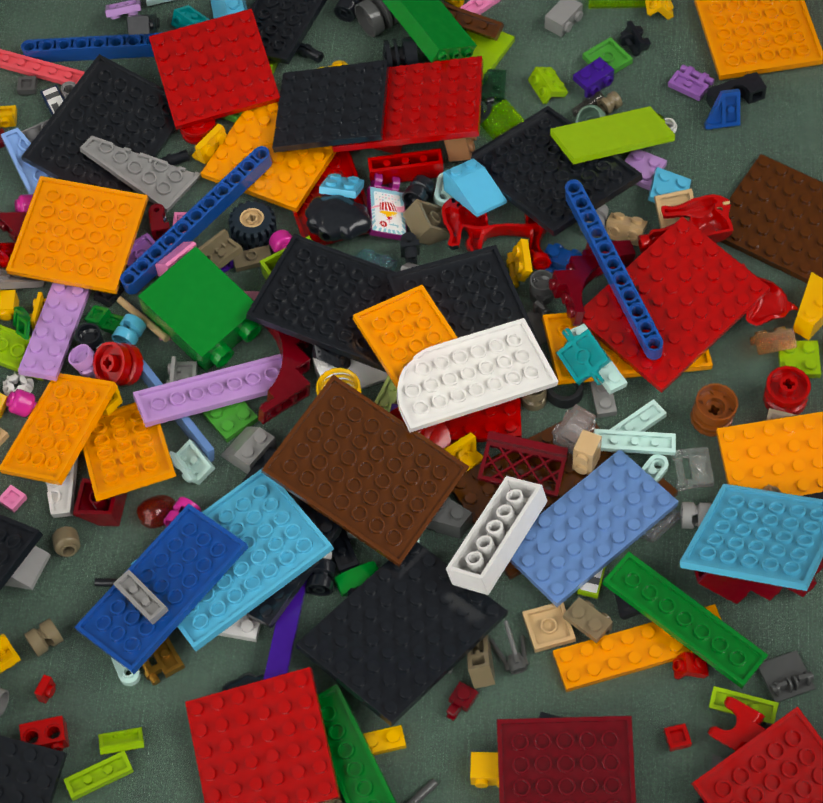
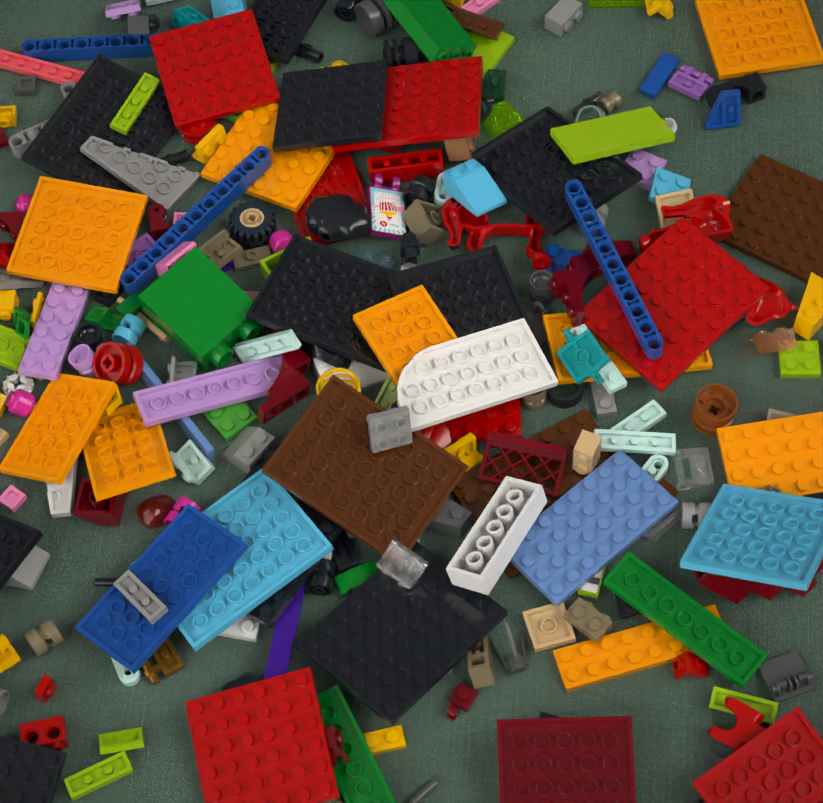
light blue wing [1,128,54,194] -> none
slope [40,85,64,115] -> none
dark tan head [52,526,81,557] -> none
medium azure plate [319,173,365,199] -> none
yellow brick [470,752,499,788] -> none
yellow plate [506,238,533,288] -> none
lime bracket [528,67,568,104] -> none
clear brick [552,404,596,455] -> none
dark purple bracket [573,57,614,99] -> none
bright green plate [582,37,633,74] -> none
tan bracket [605,212,648,246] -> none
black hips [619,21,651,56] -> none
red plate [663,723,692,752] -> none
red wheel [763,366,811,415] -> none
none -> lime tile [110,72,161,136]
none -> green slope [116,290,144,316]
none -> light aqua plate [233,329,302,363]
none -> dark red plate [325,725,350,767]
none -> light grey plate [366,405,413,453]
none -> clear bracket [376,539,429,589]
none -> blue tile [639,52,680,99]

